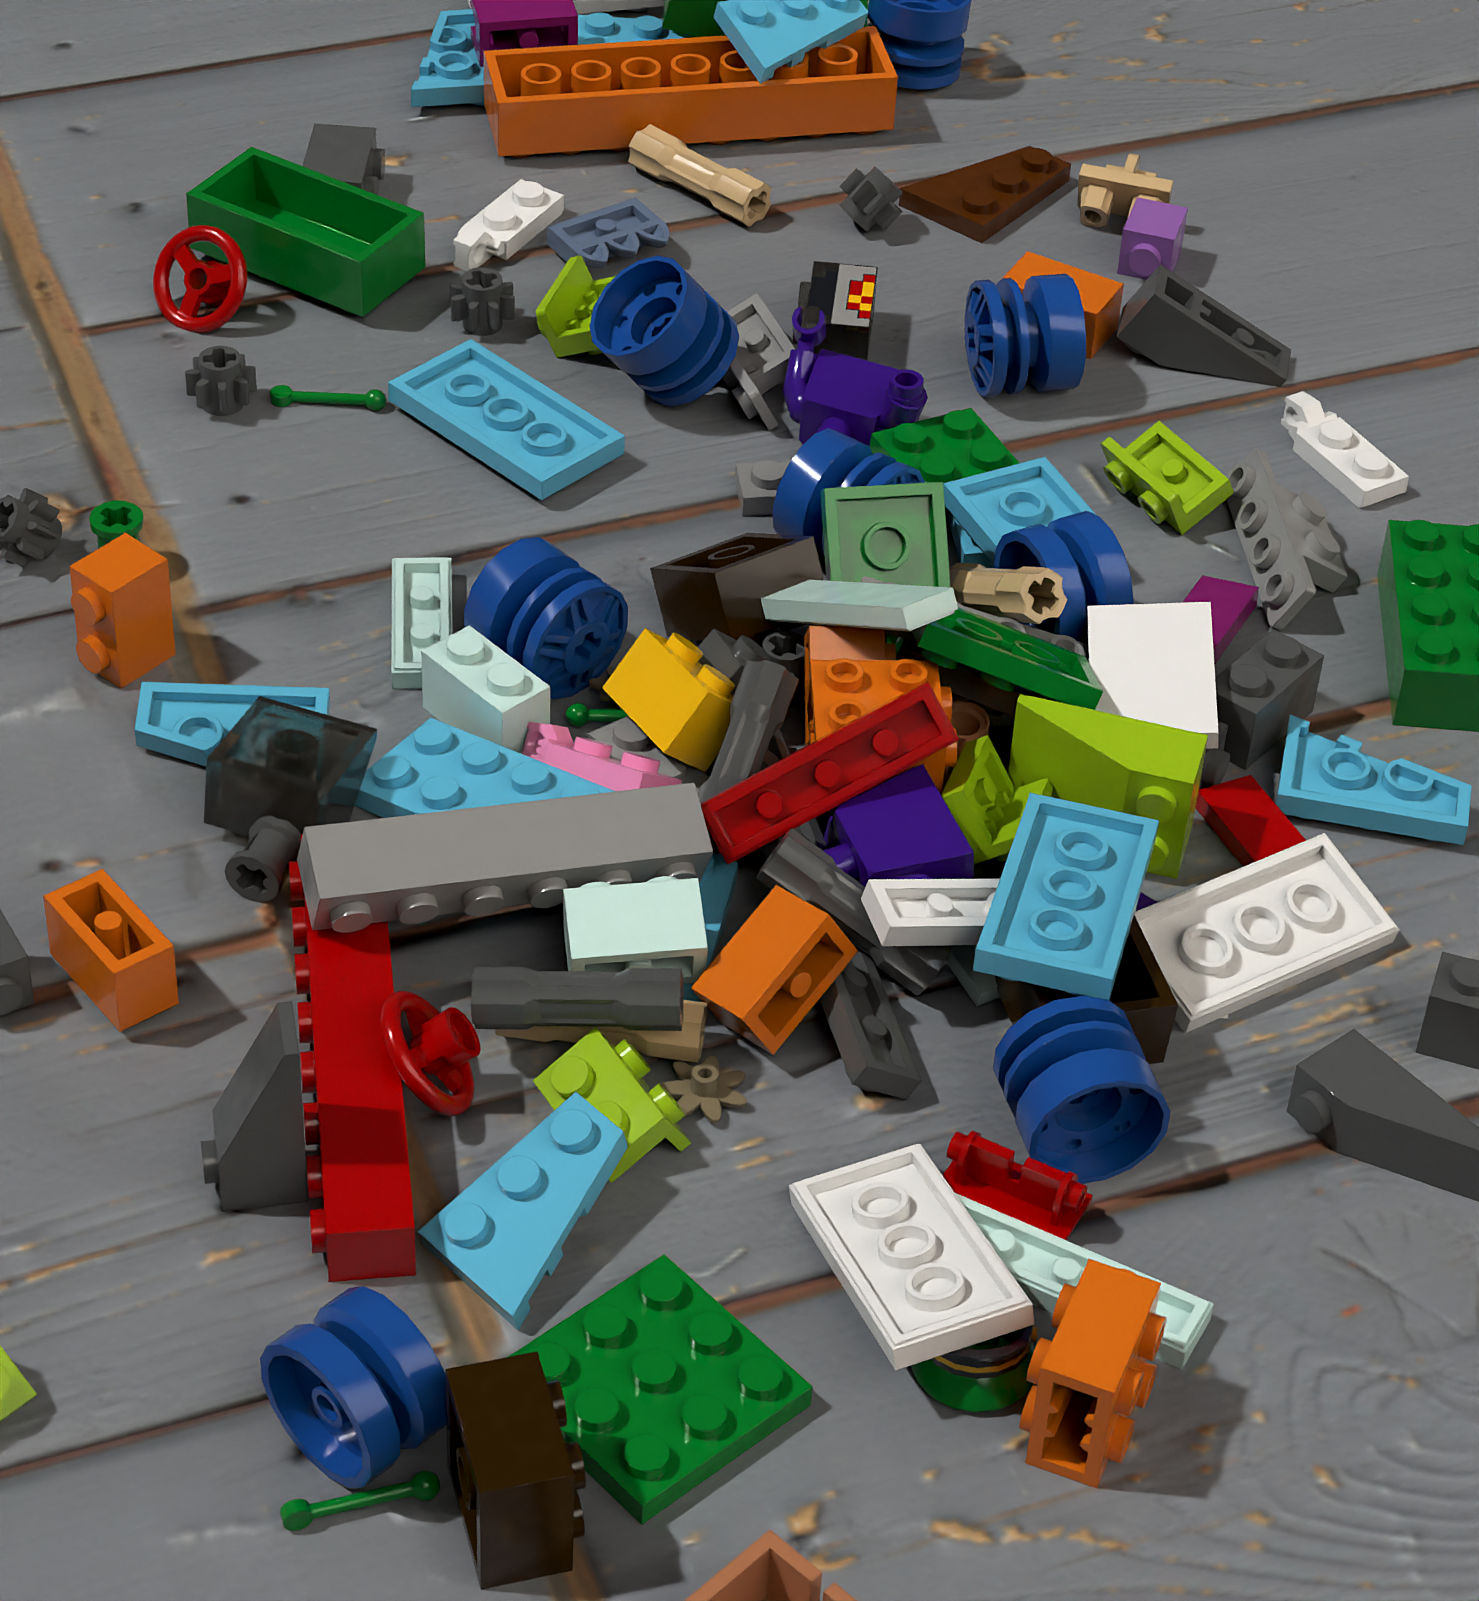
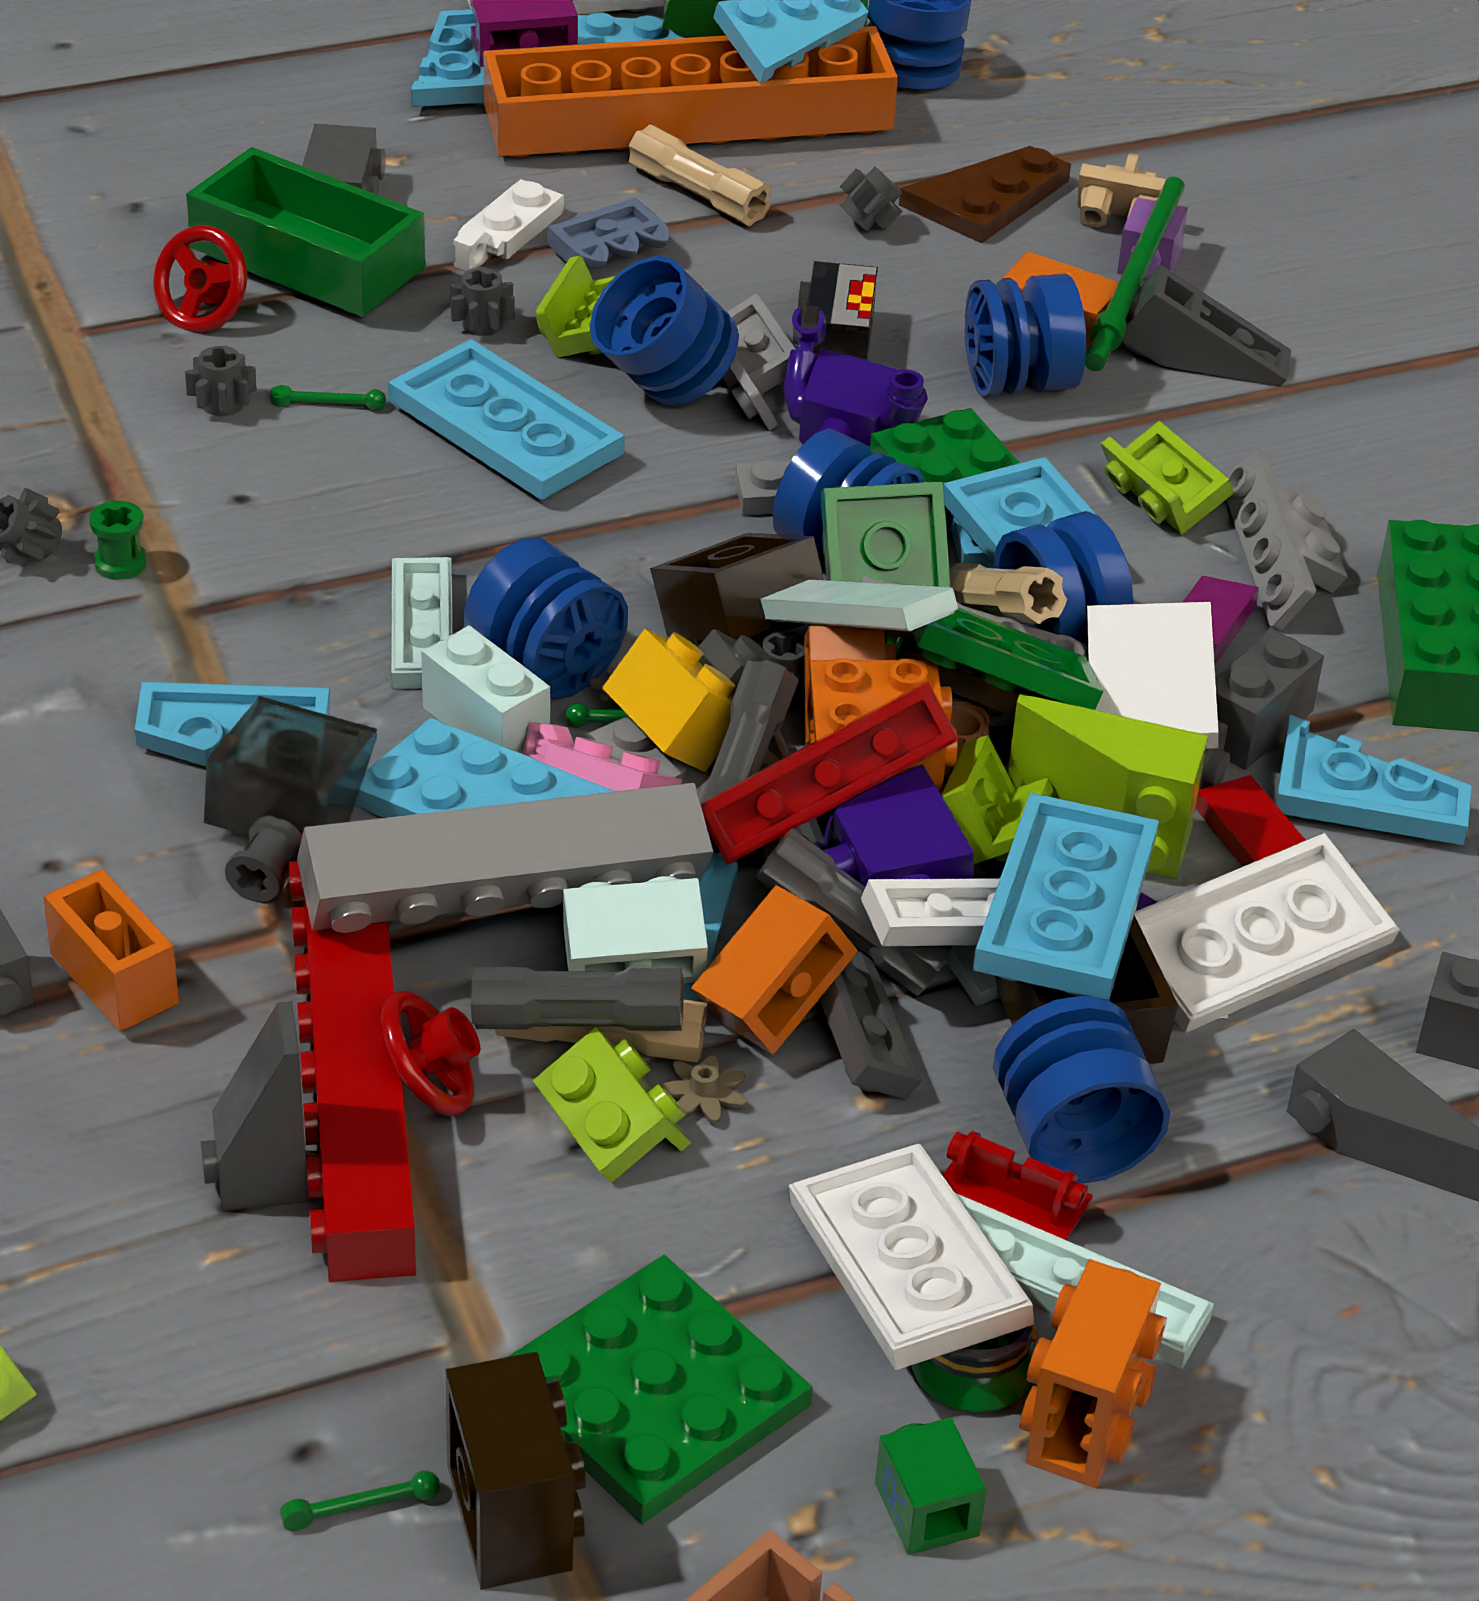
orange brick [69,533,176,689] -> none
blue wheel [260,1286,446,1488] -> none
medium azure wing [418,1092,628,1330] -> none
white hinge [1281,391,1409,509] -> none
none -> green brick [875,1417,986,1555]
none -> green bar [1085,176,1185,371]

